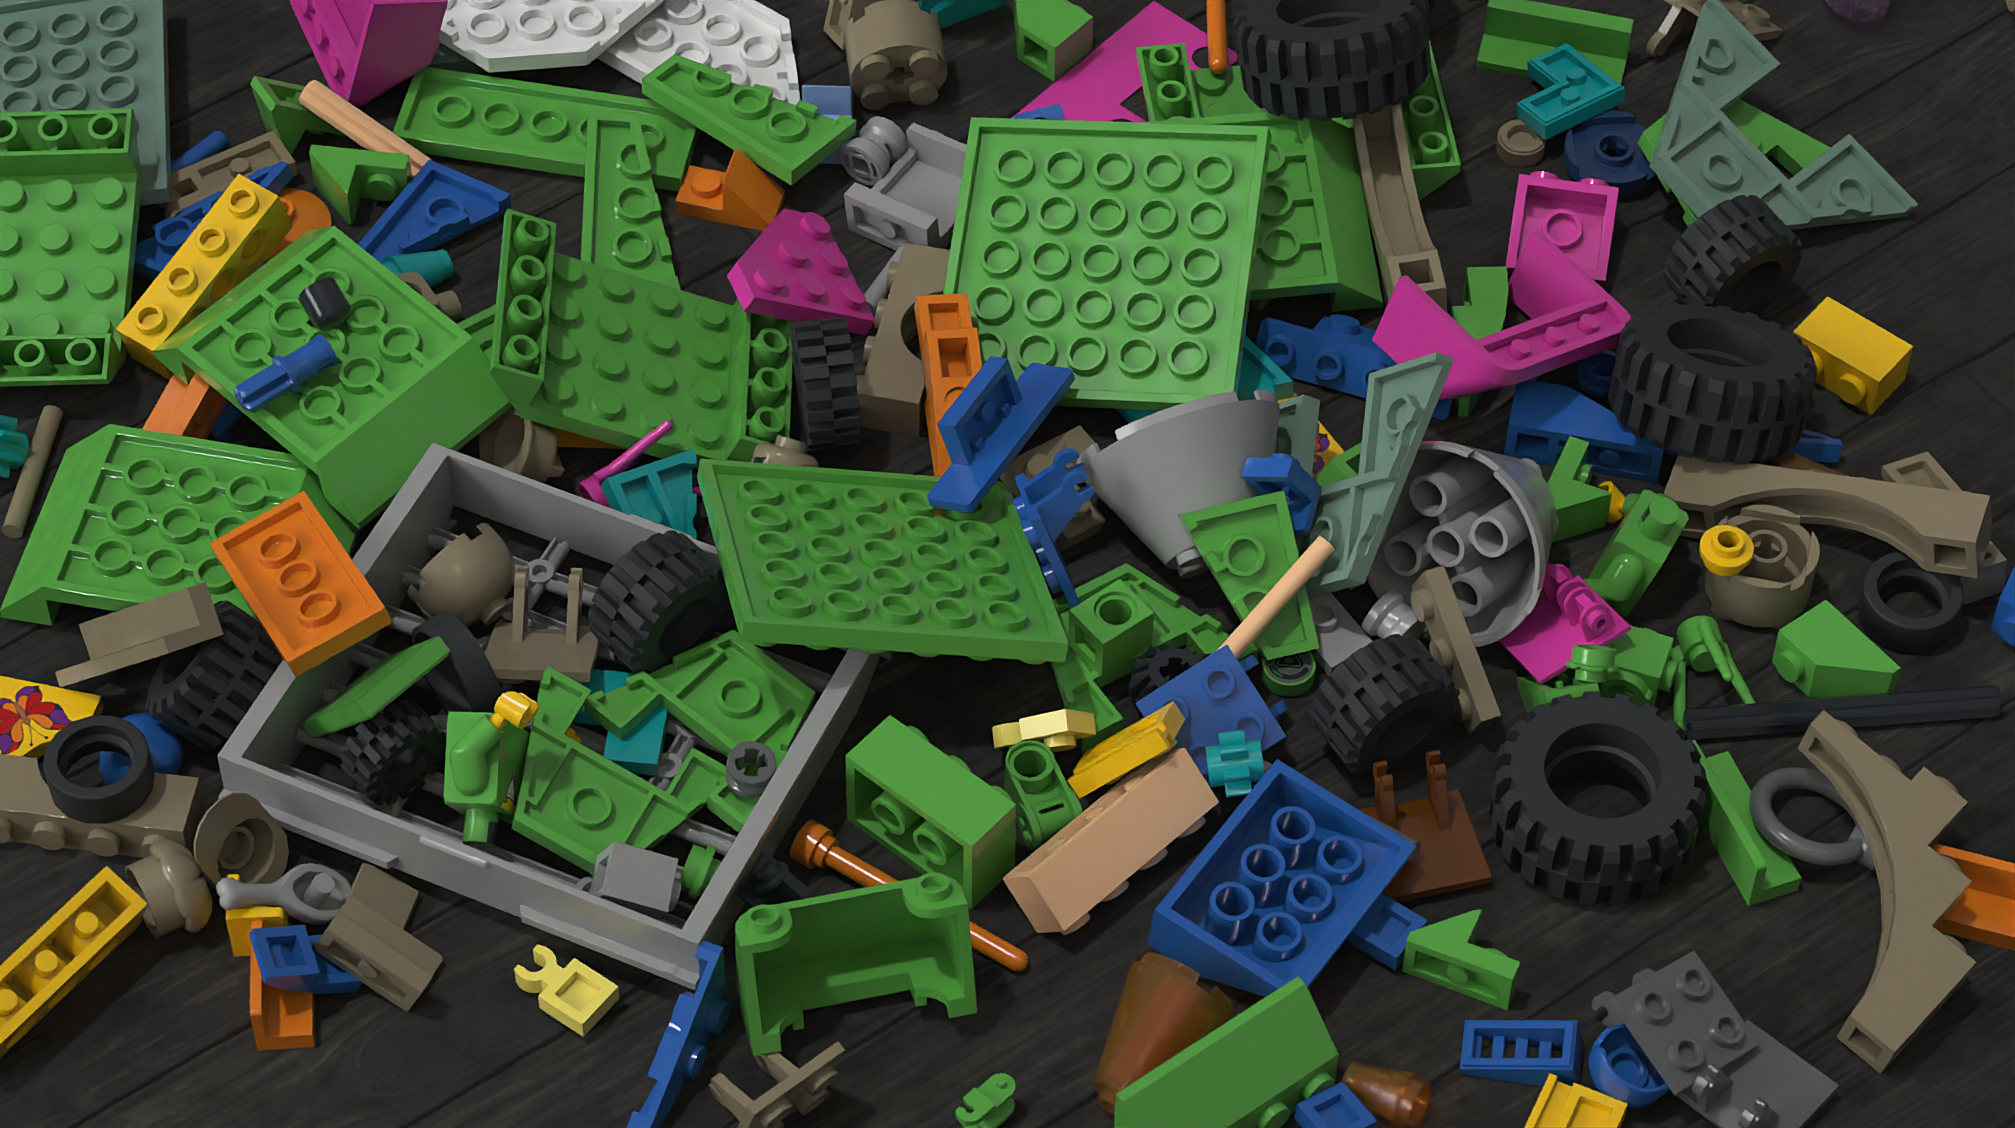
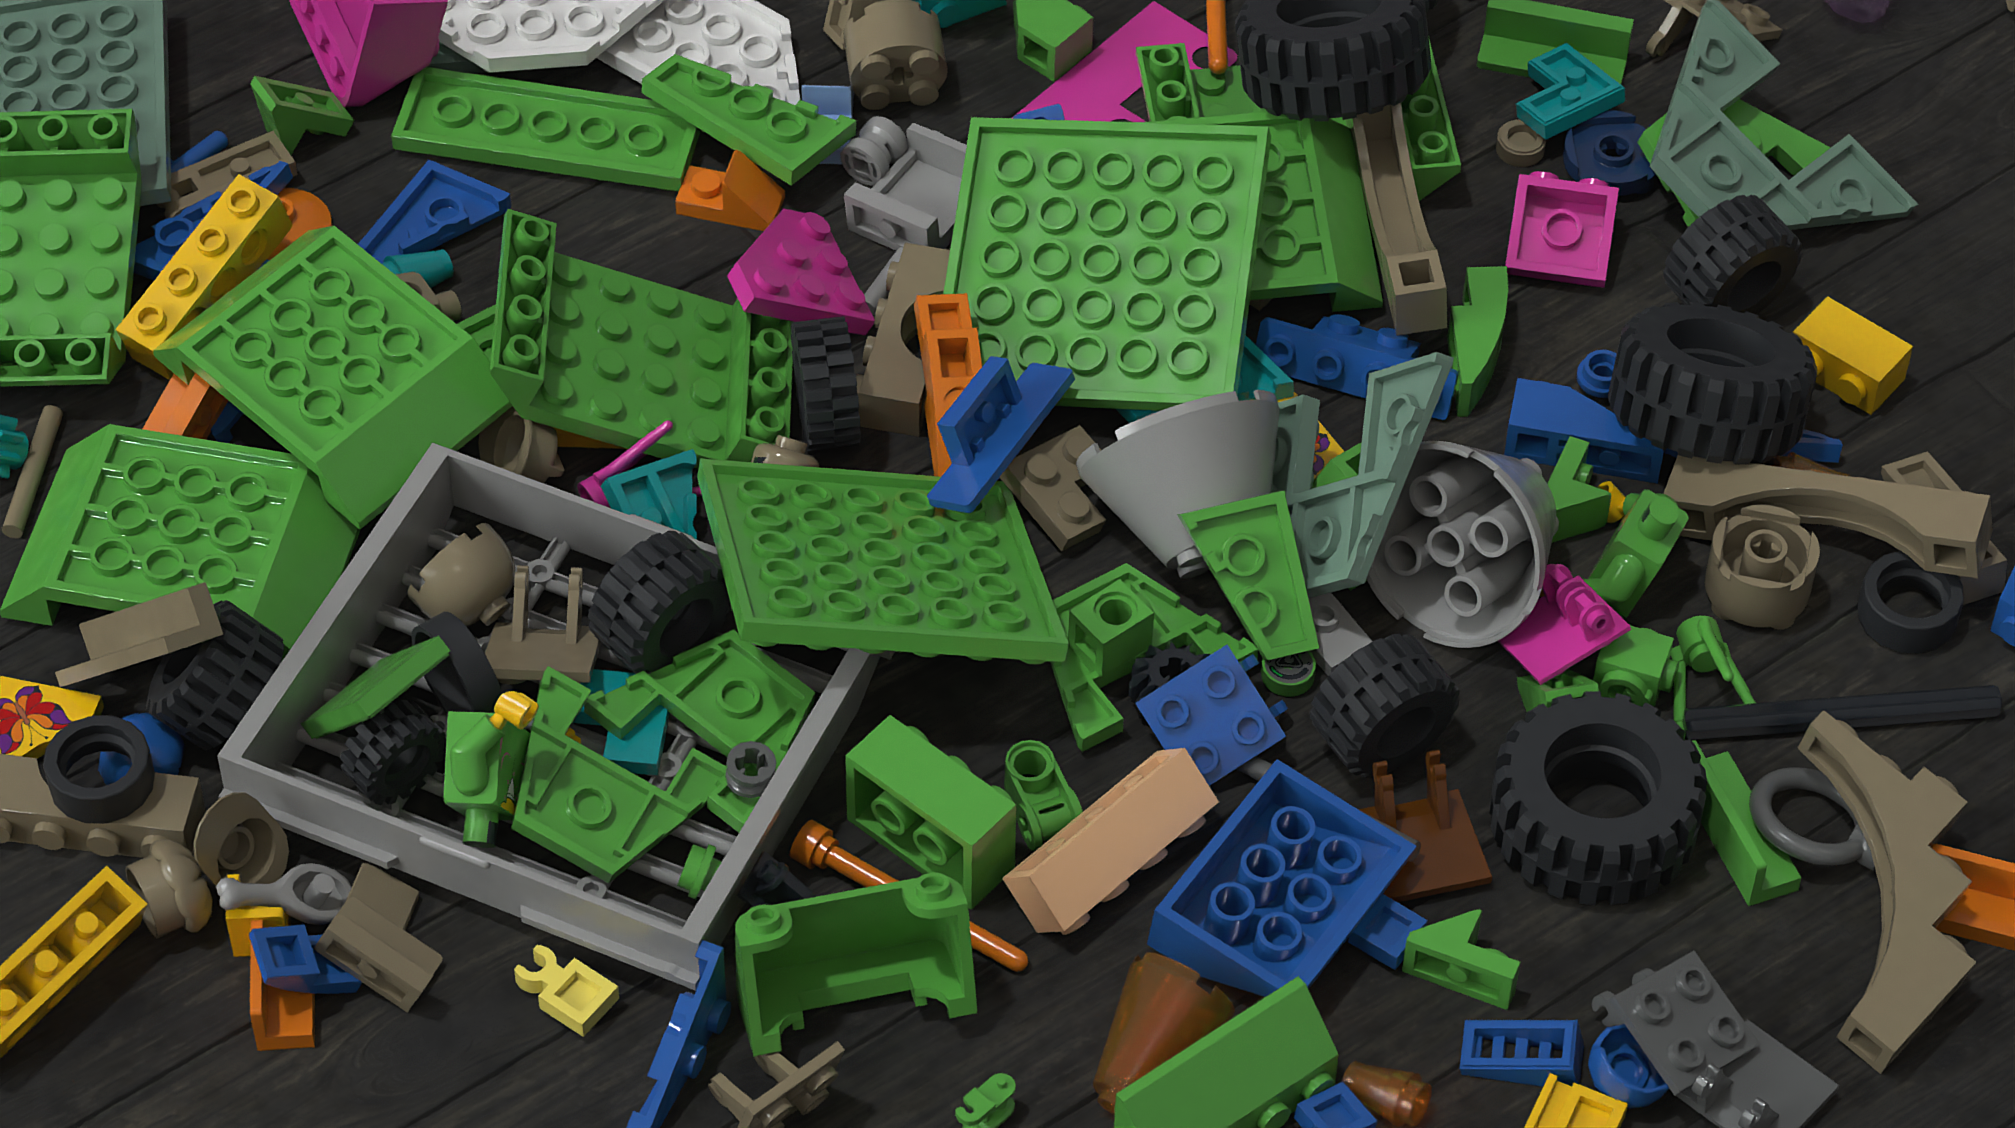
orange plate [209,491,393,677] -> none
blue axle [234,334,338,413] -> none
light nougat axle [298,80,431,179] -> none
black piece [298,277,351,331] -> none
bright green slope [309,145,412,225] -> none
bright green wing [581,111,681,290] -> none
light grey brick [590,841,681,920] -> none
light yellow plate [992,709,1096,752] -> none
blue plate [1012,448,1094,608] -> none
yellow plate [1067,701,1185,799] -> none
teal gear [1205,730,1265,798] -> none
light nougat bar [1217,535,1335,660] -> none
blue bracket [1241,453,1322,535] -> none
light grey wheel [1362,589,1426,639] -> none
dark pink windscreen [1372,230,1631,400] -> none
dark tan plate [1411,565,1501,735] -> none
bright green plate [1565,644,1620,683] -> none
yellow plate [1699,525,1754,576] -> none
bright green slope [1772,600,1901,698] -> none

